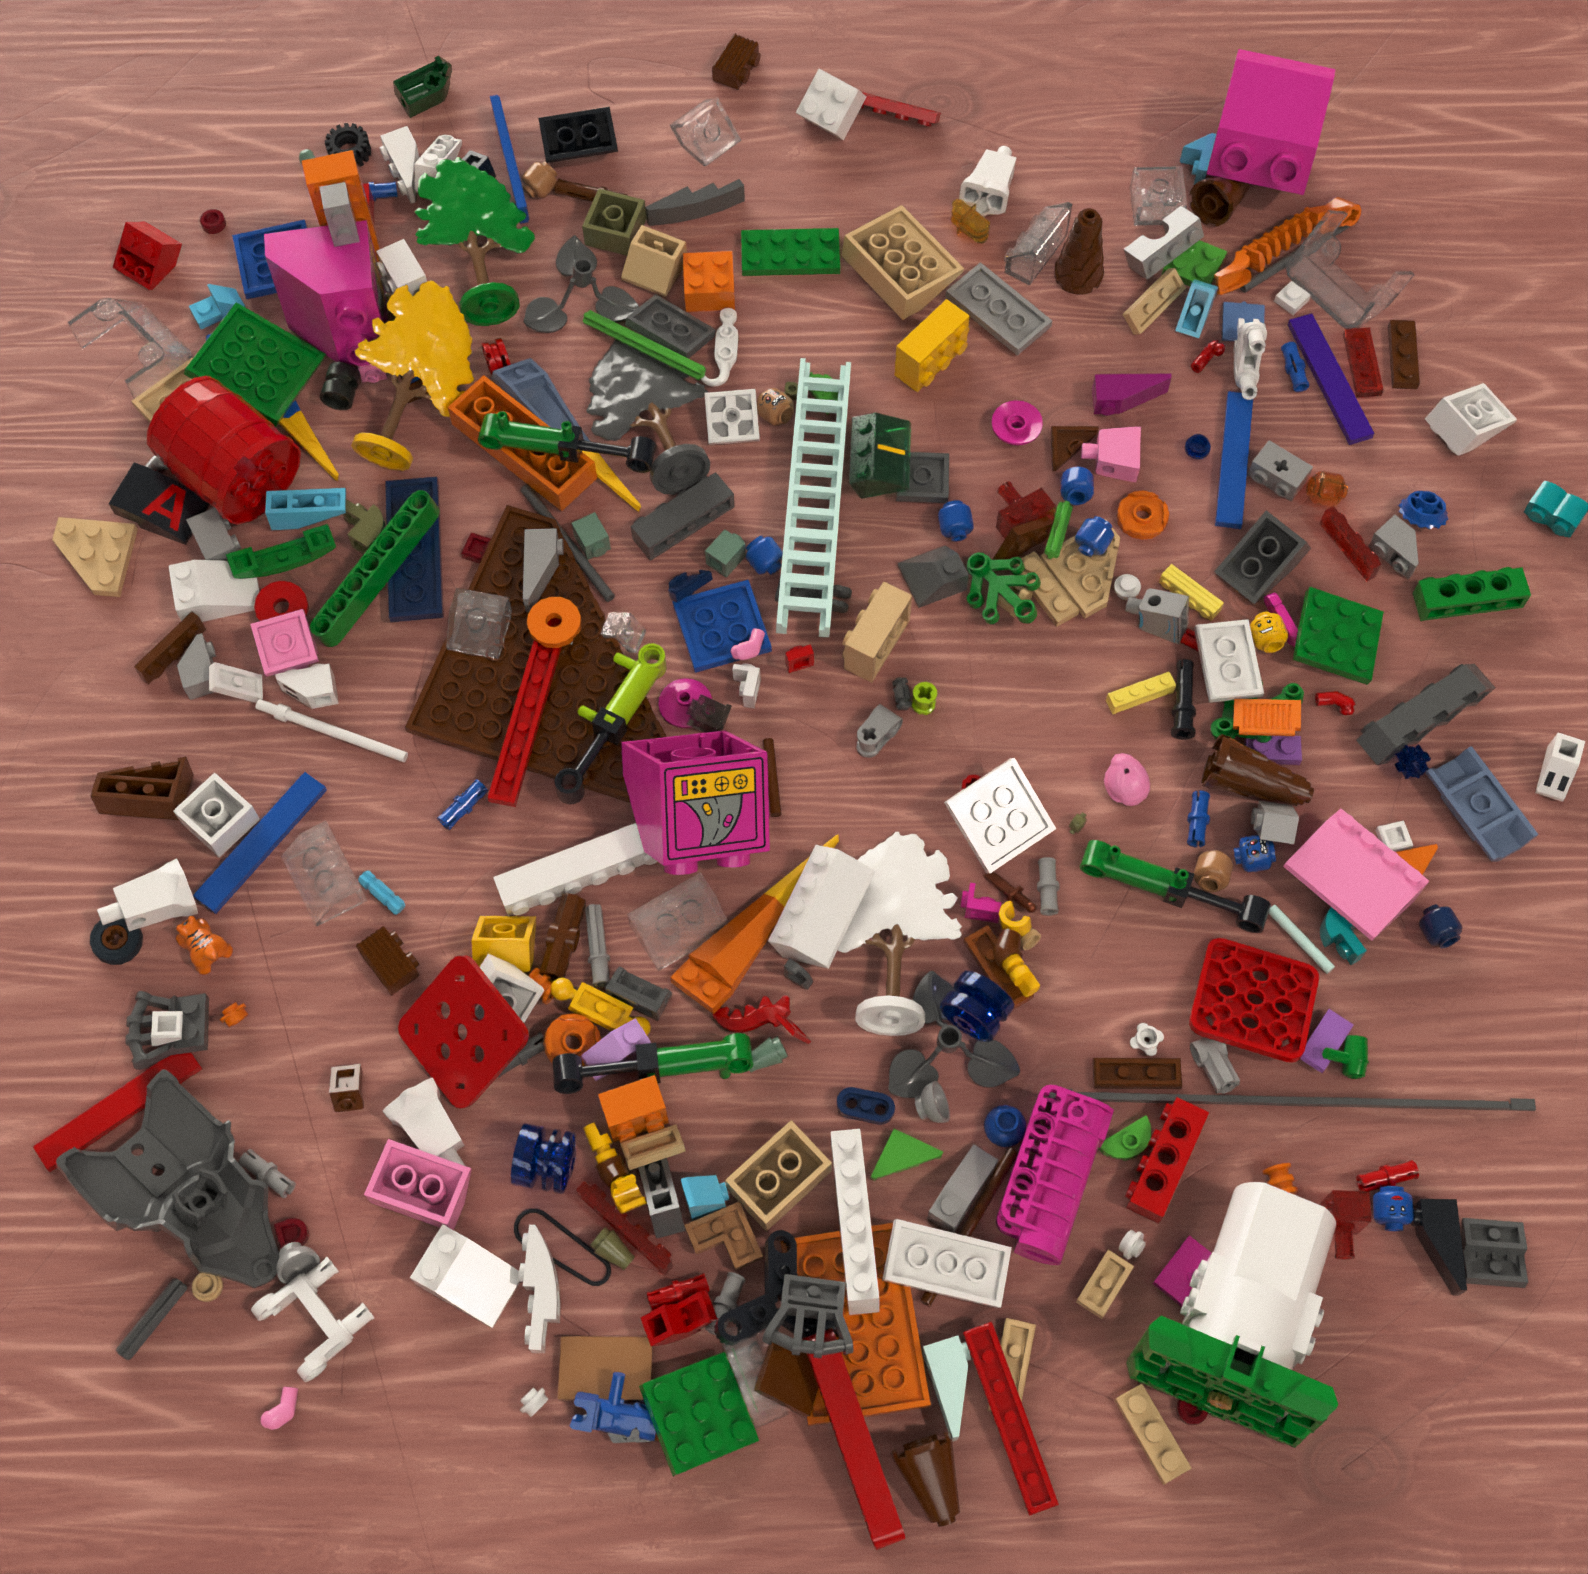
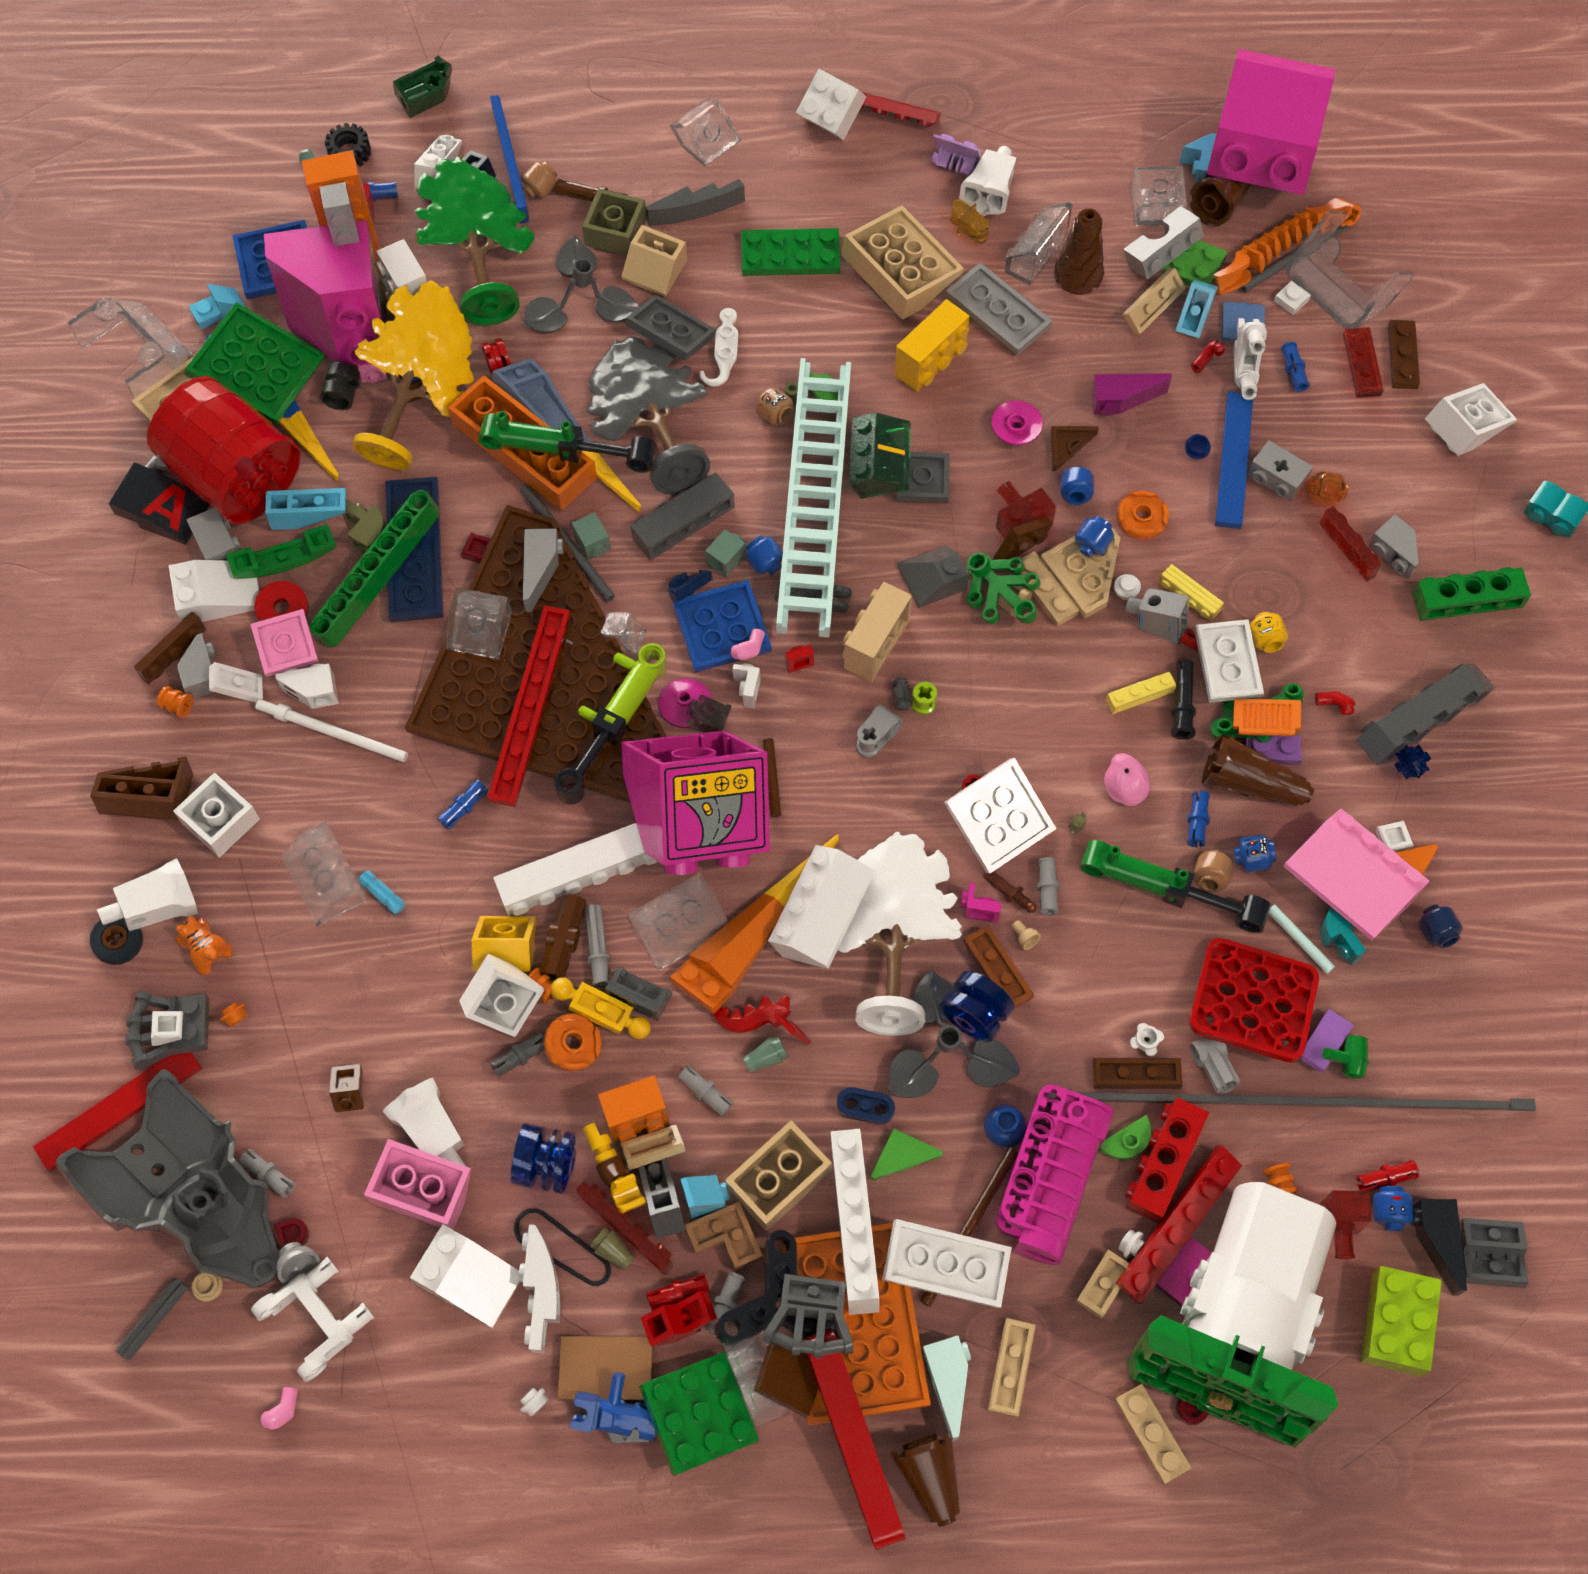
tan plate [52,517,138,597] -> none
red slope [113,221,182,290] -> none
blue tile [193,772,327,914] -> none
dark red tile [200,209,226,234] -> none
reddish brown brick [356,926,420,996] -> none
white slope [379,126,420,204] -> none
red piece [398,955,529,1109] -> none
orange tile [527,597,582,648] -> none
black slope [538,106,618,163] -> none
piece [552,1033,753,1094] -> none
lavender slope [581,1018,651,1081] -> none
bright green axle [583,310,706,380] -> none
orange brick [683,251,735,312] -> none
white piece [704,389,760,445] -> none
reddish brown brick [712,33,761,90] -> none
dark grey tile [784,958,813,990] -> none
light grey piece [915,1081,950,1123] -> none
light grey slope [927,1144,999,1233] -> none
blue head [938,500,974,541] -> none
red tile [963,1321,1059,1516] -> none
yellow piece [993,901,1040,997] -> none
bright green axle [1044,500,1073,560] -> none
bright pink torso [1081,427,1141,482] -> none
dark grey slope [1214,510,1311,604] -> none
light grey brick [1251,800,1299,844] -> none
dark pink piece [1264,592,1298,647] -> none
dark purple tile [1288,313,1375,445] -> none
green plate [1293,587,1384,685] -> none
blue piece [1398,491,1449,530] -> none
sand blue piece [1425,746,1538,862] -> none
white slope [1535,733,1585,802] -> none
none -> orange bush [156,686,194,719]
none -> light grey pin [677,1065,734,1117]
none -> lavender hinge [931,134,982,176]
none -> red plate [1116,1145,1242,1304]
none -> lime brick [1360,1266,1442,1377]

